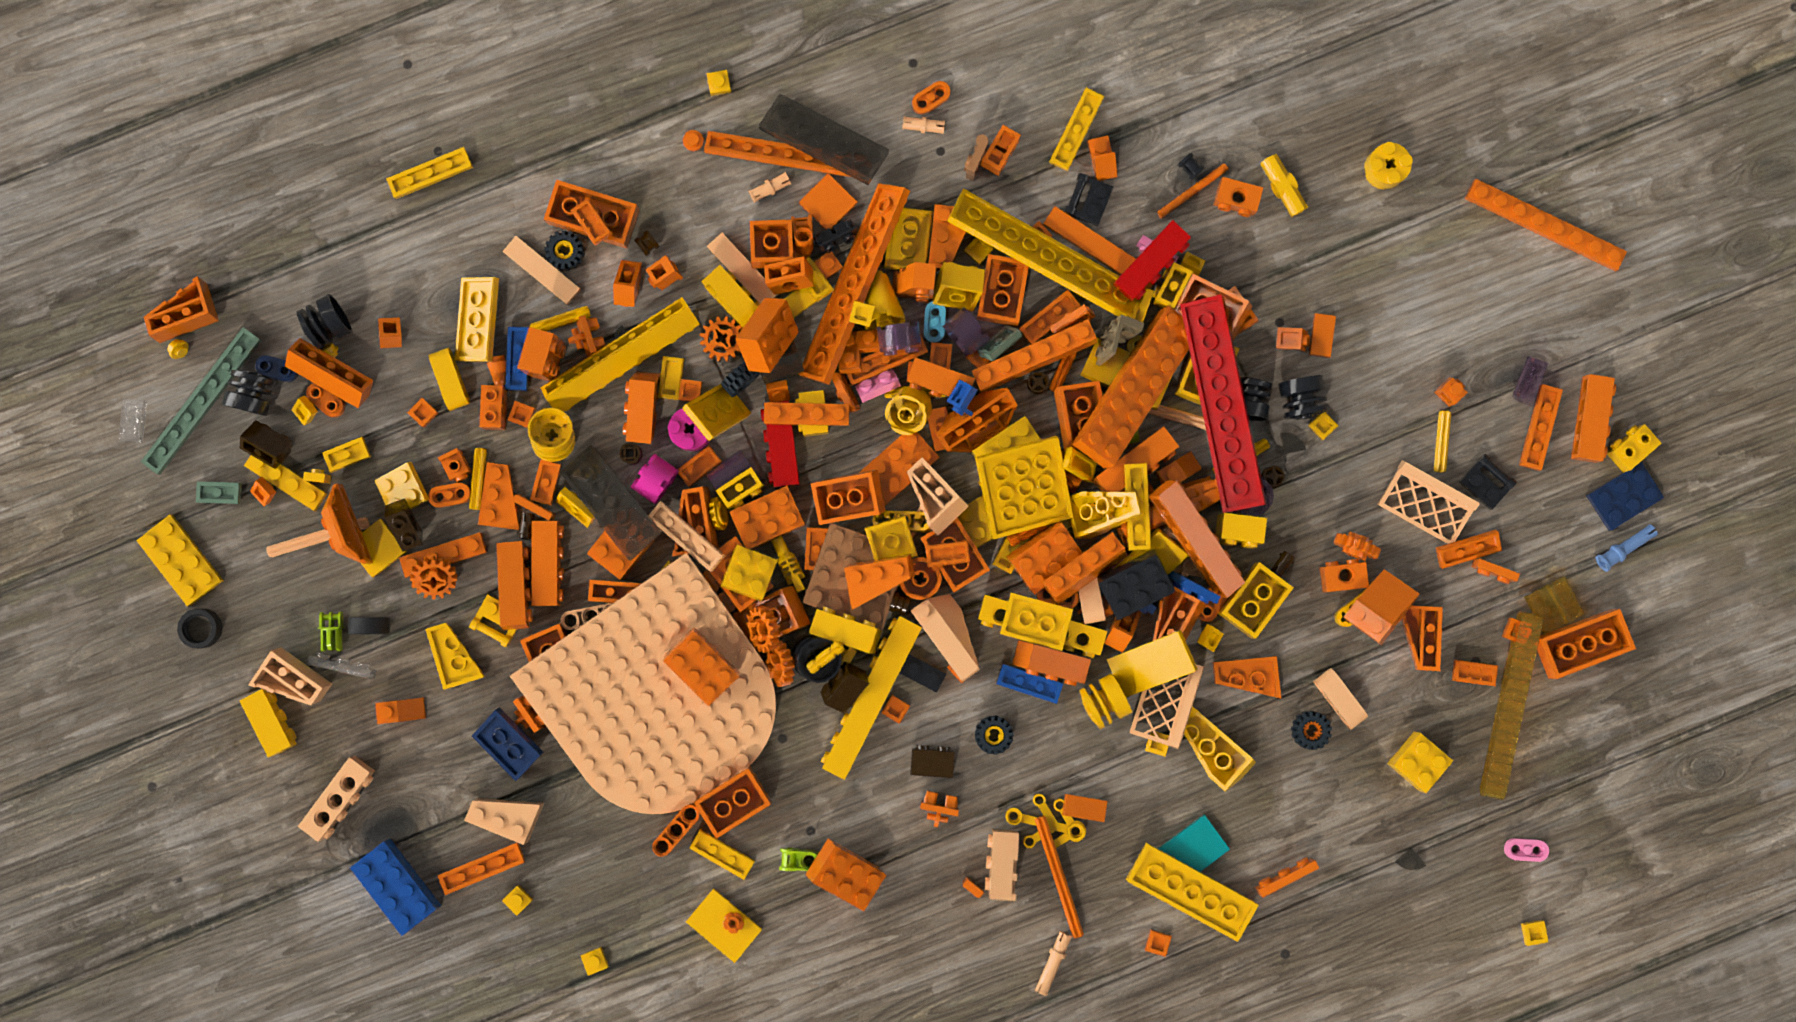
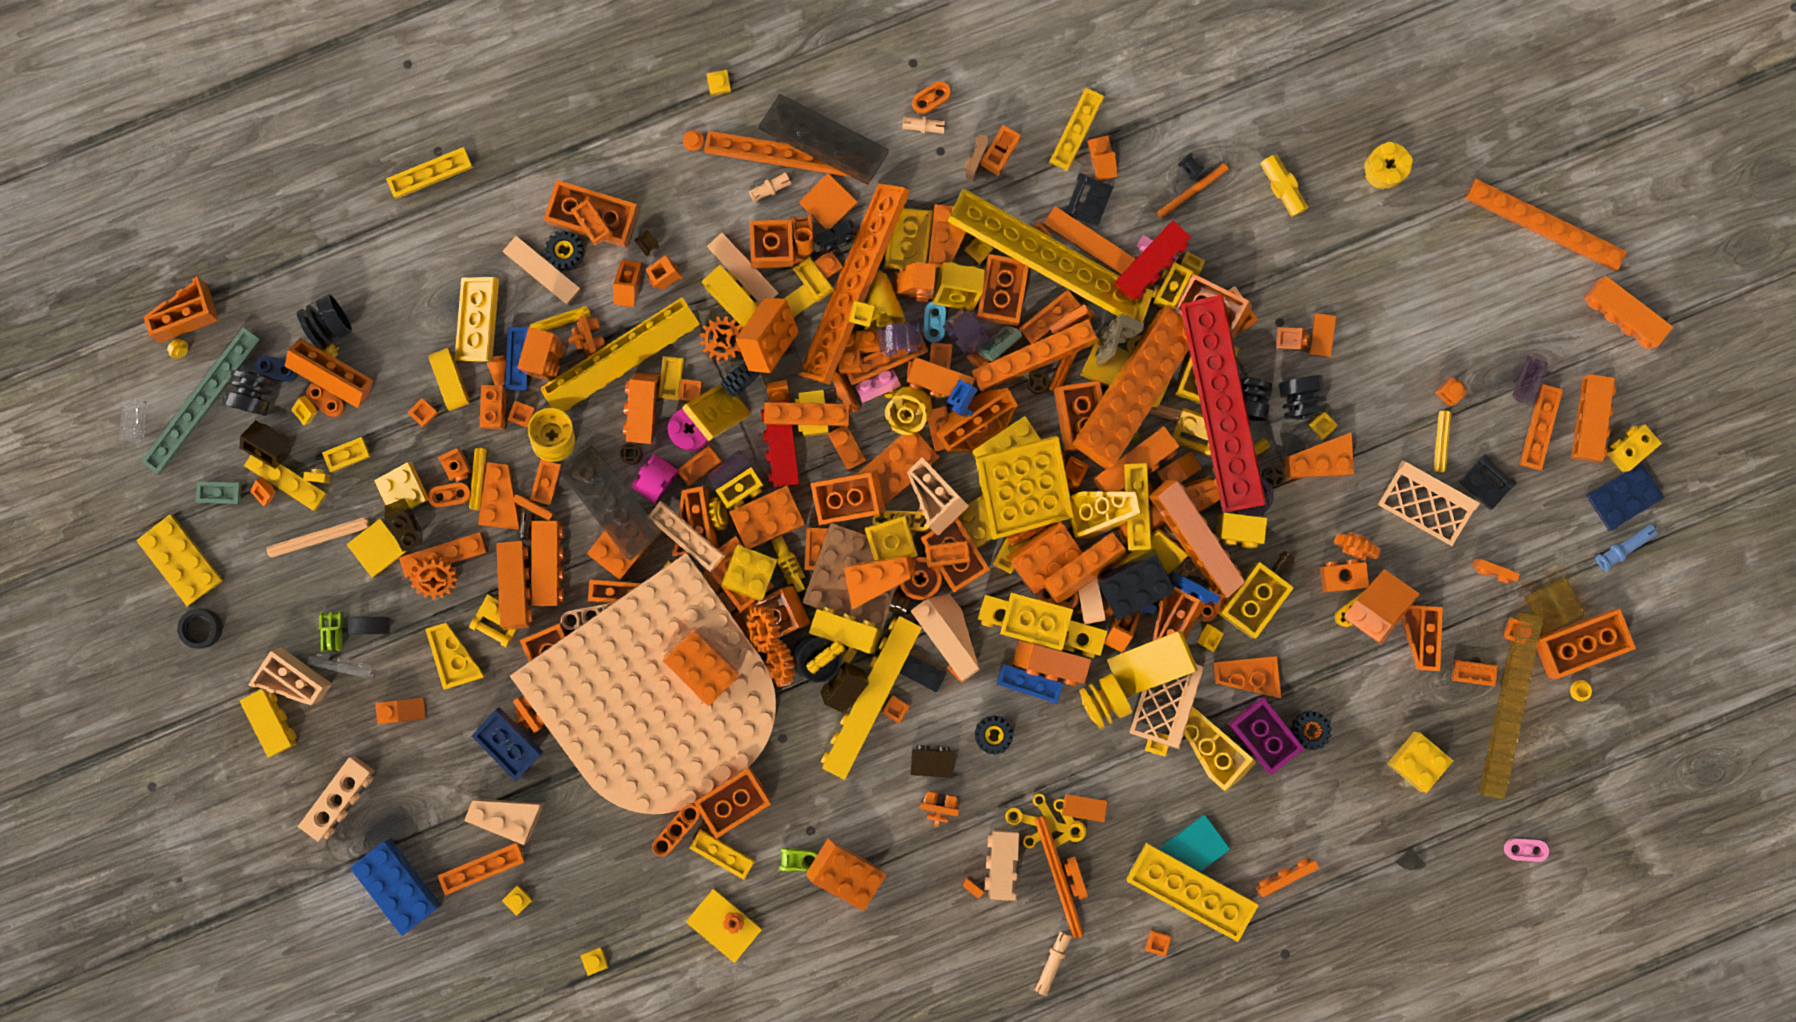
orange wedge [321,483,373,565] -> none
orange brick [378,317,402,348] -> none
yellow plate [556,487,597,528] -> none
orange brick [764,256,814,295] -> none
yellow tile [1062,447,1097,482] -> none
orange brick [1213,177,1263,217] -> none
light nougat beam [1314,668,1368,730] -> none
orange tile [1436,529,1502,569] -> none
yellow plate [1521,920,1549,946] -> none
none -> orange plate [828,426,866,471]
none -> orange plate [1064,856,1088,900]
none -> yellow plate [1172,408,1211,457]
none -> magenta brick [1226,697,1304,775]
none -> orange wedge [1284,432,1354,479]
none -> yellow plate [1570,680,1592,701]
none -> orange brick [1584,276,1673,350]

